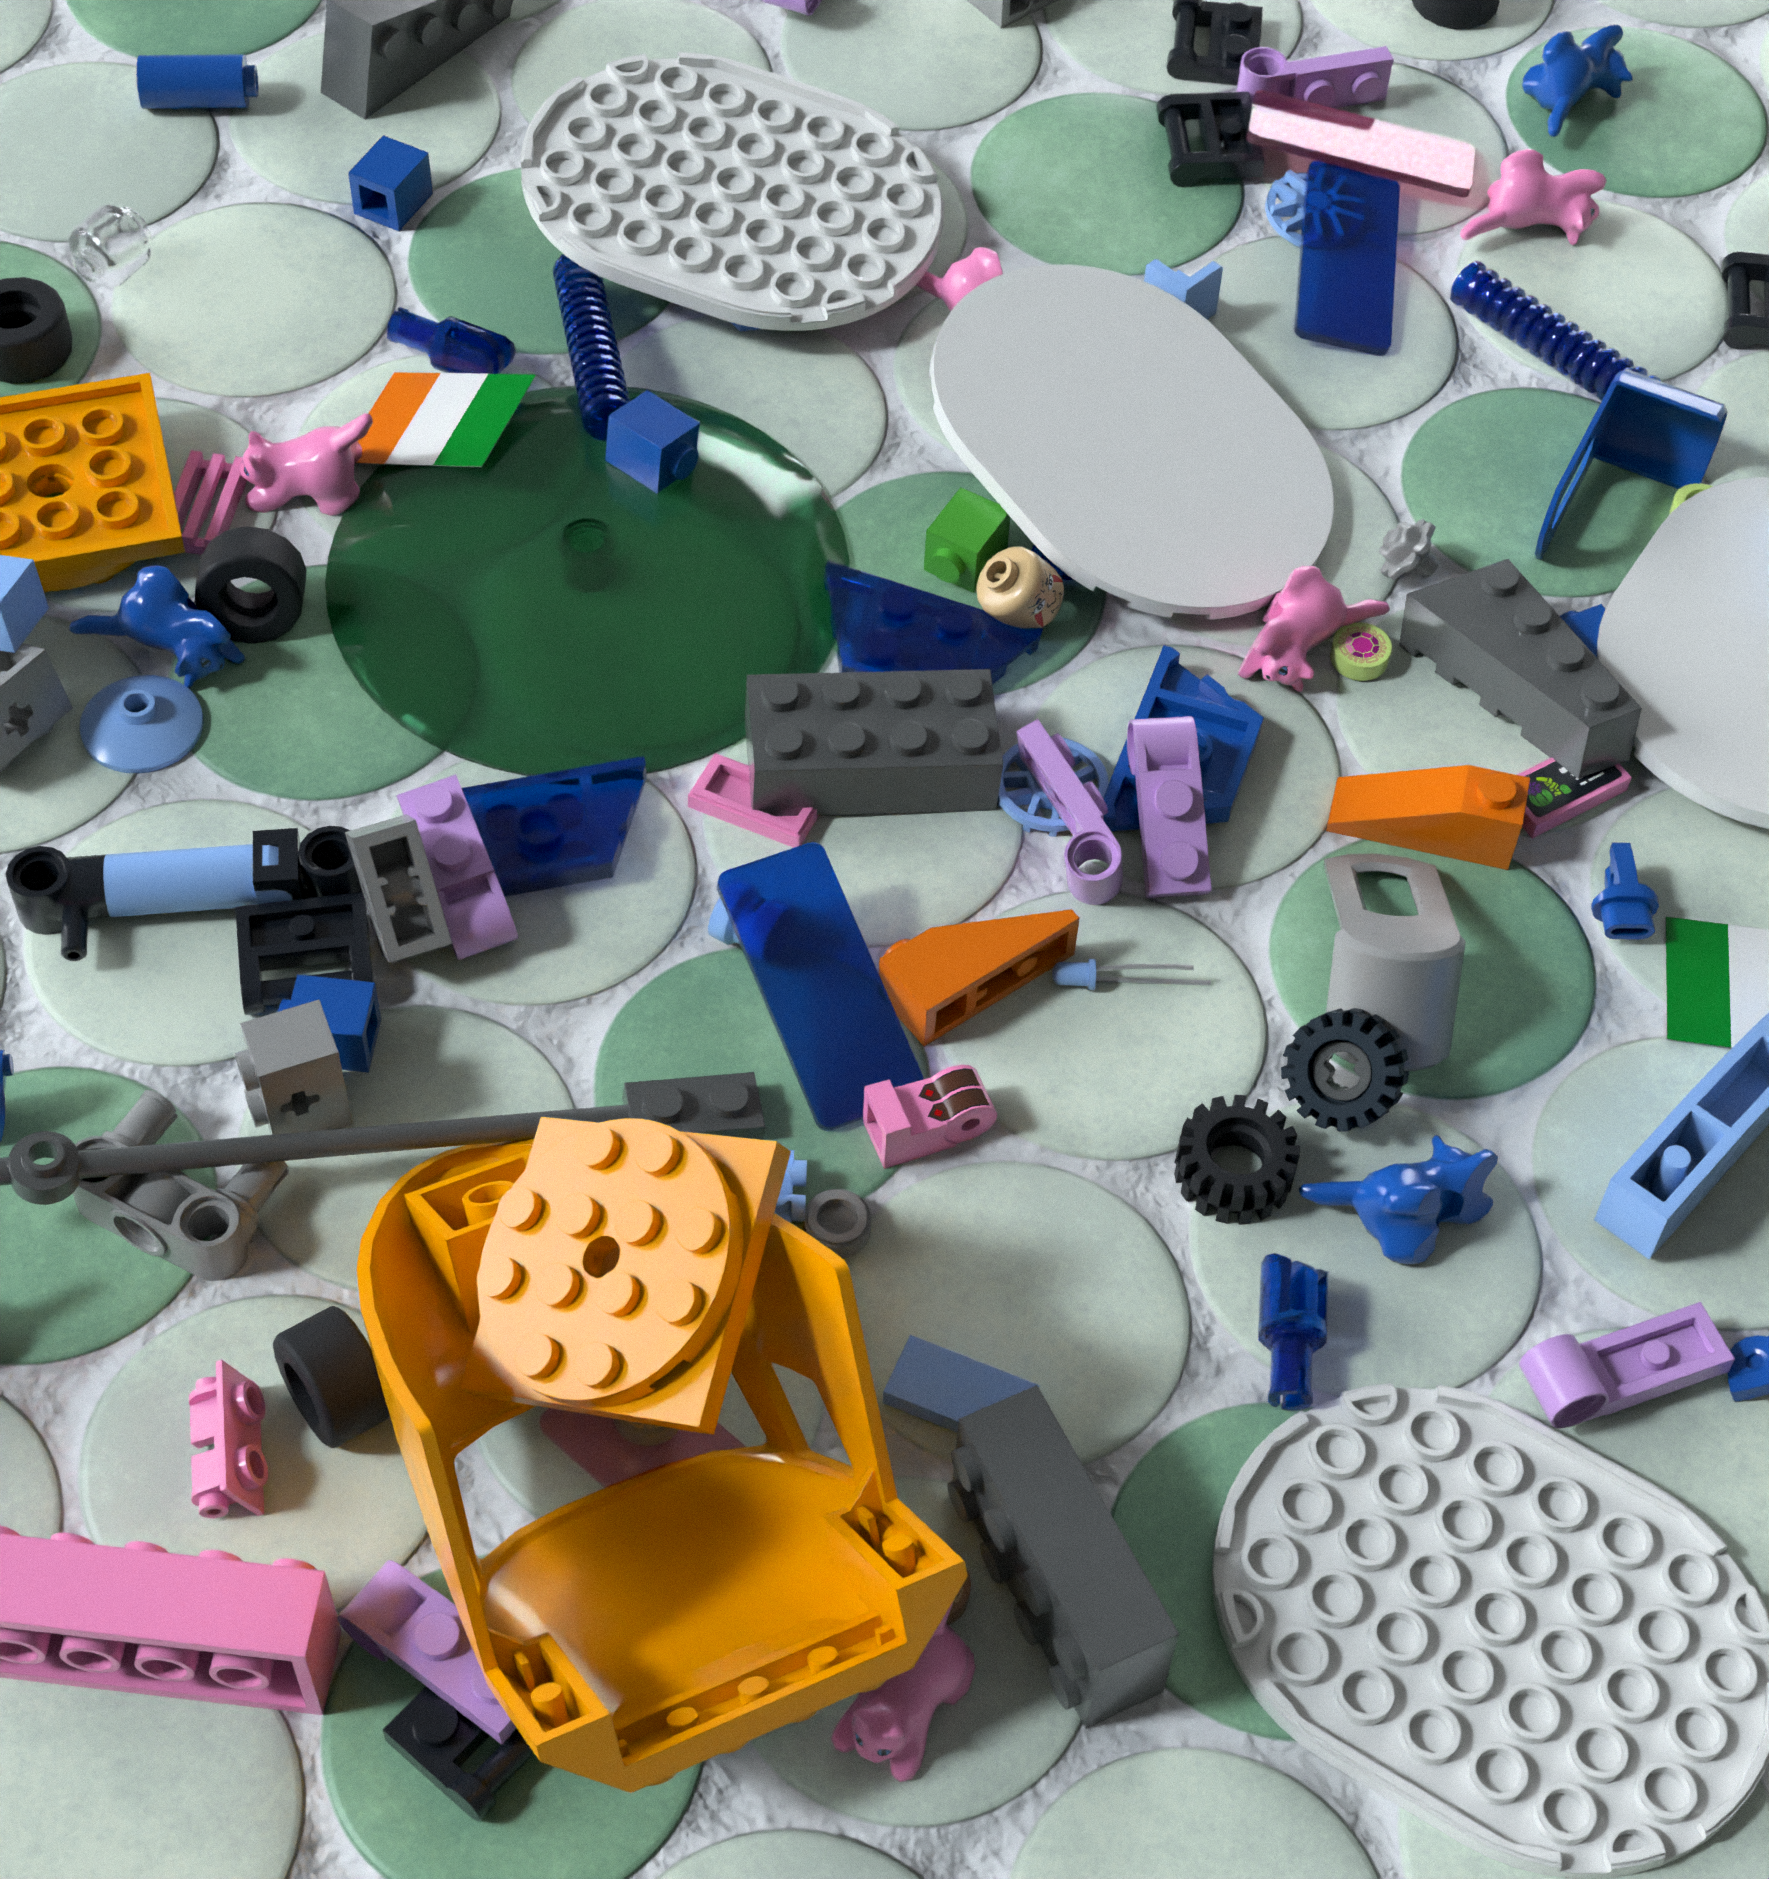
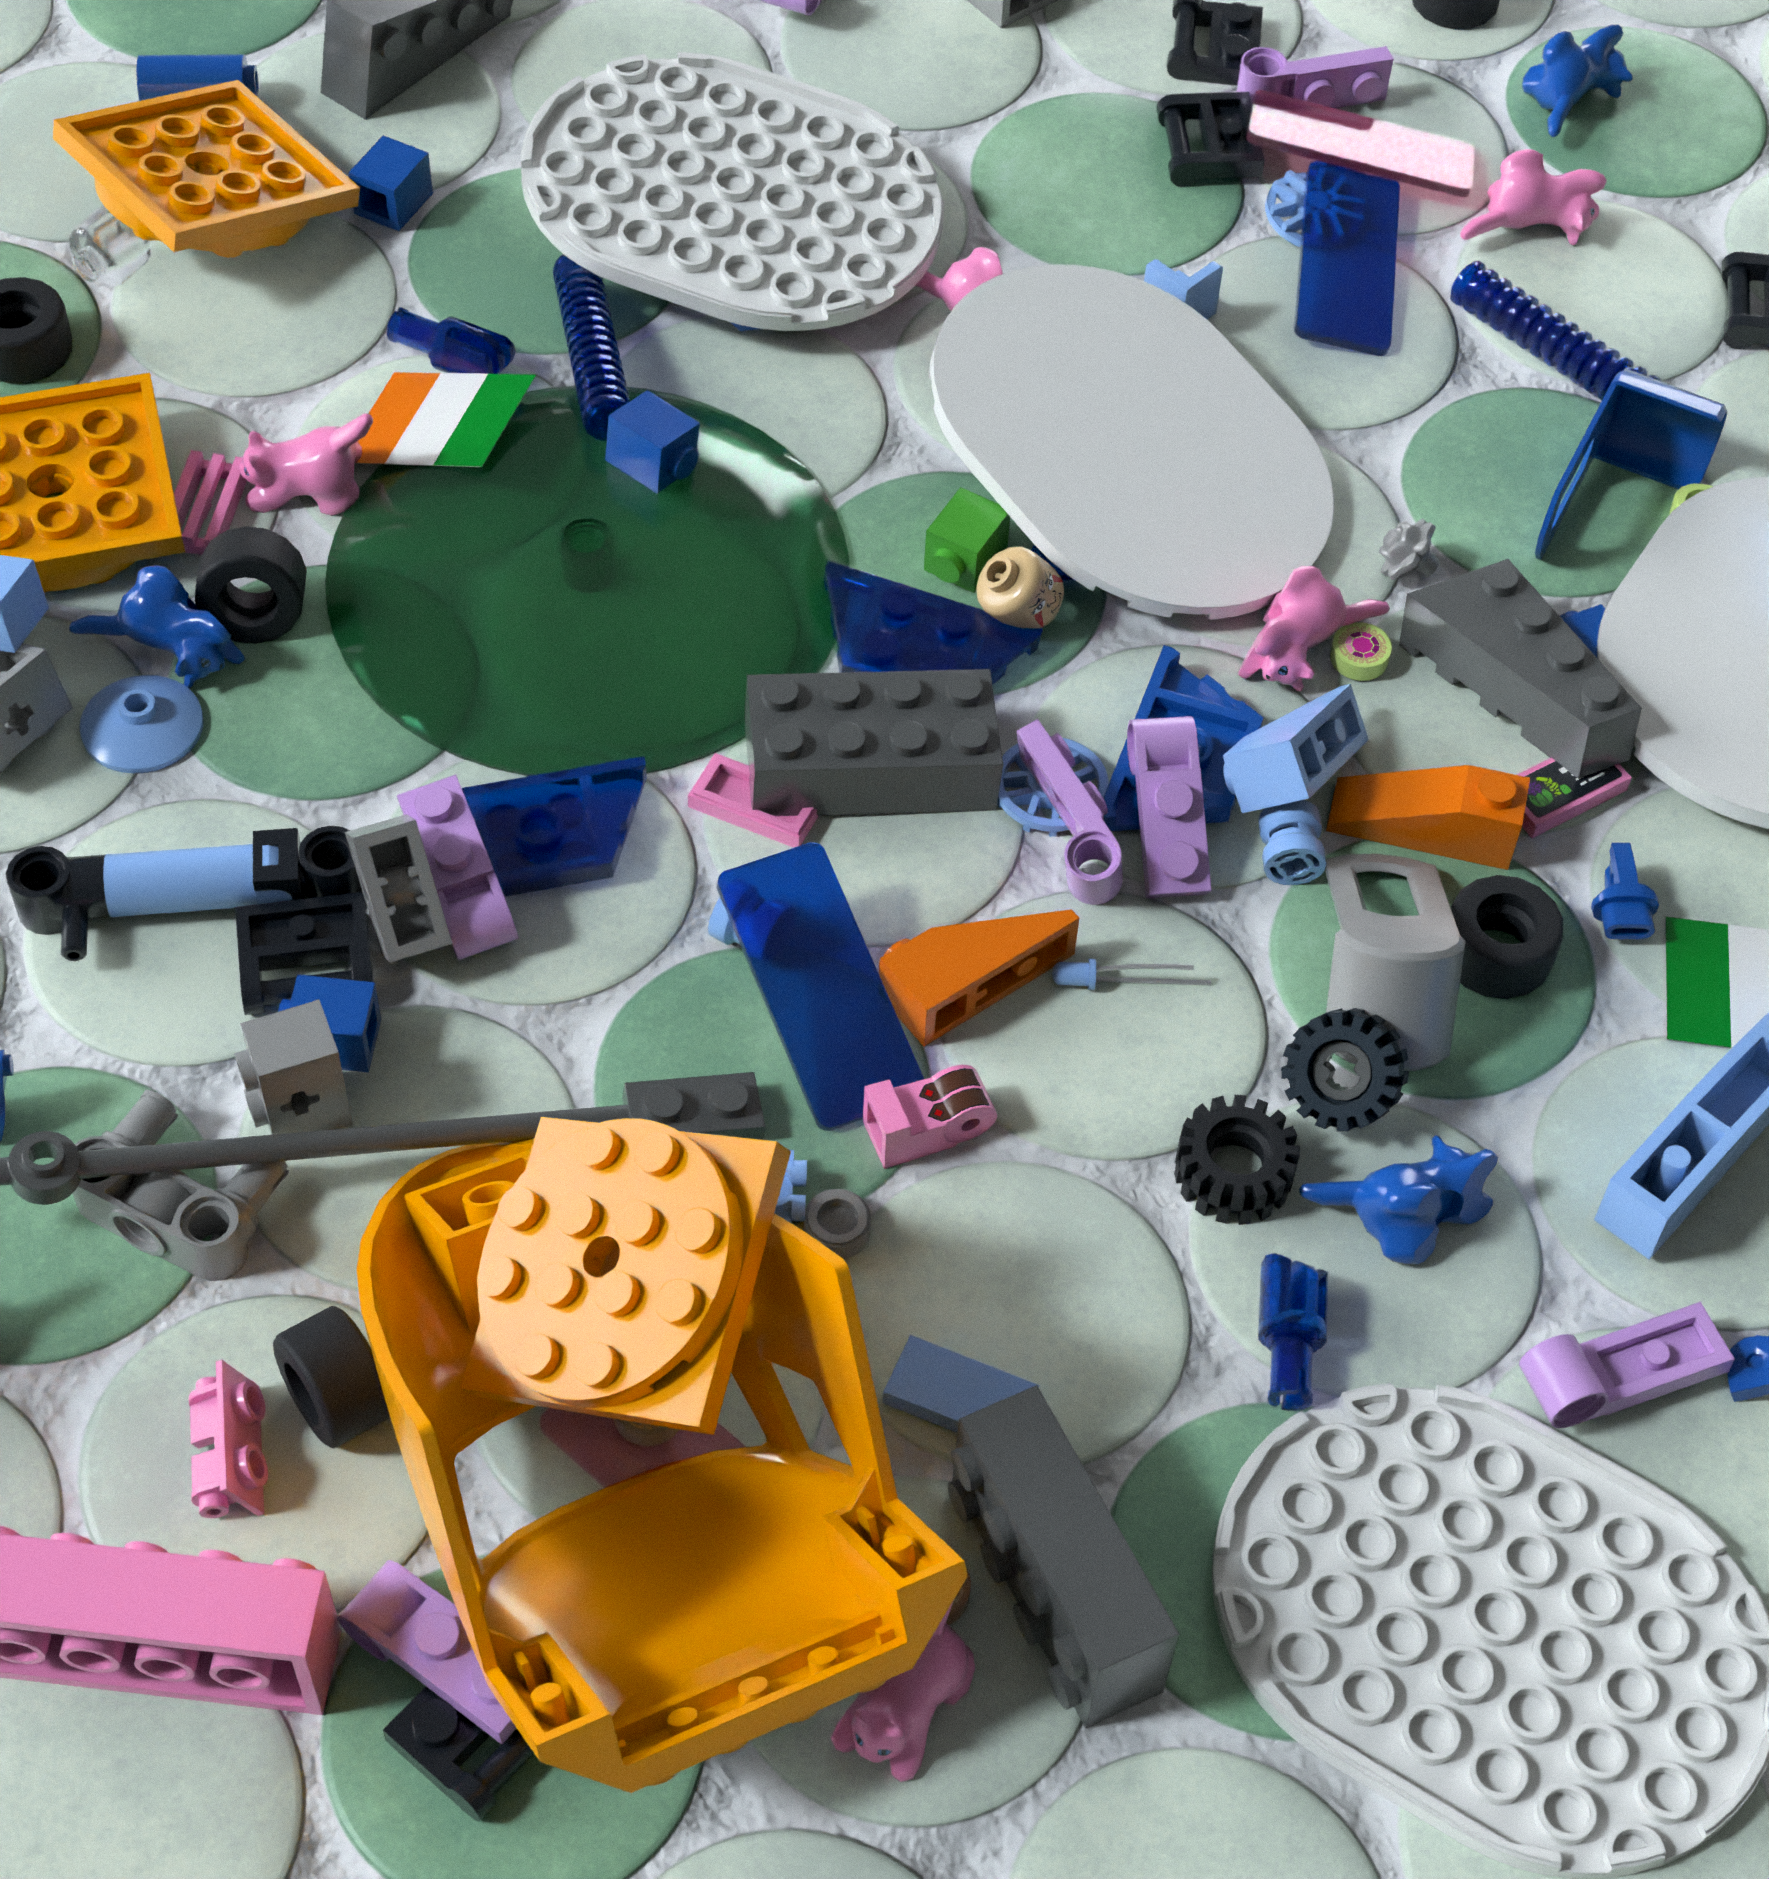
none -> light orange piece [53,80,360,258]
none -> light blue slope [1223,684,1369,813]
none -> light blue wheel [1258,800,1326,885]
none -> black tyre [1451,875,1563,999]

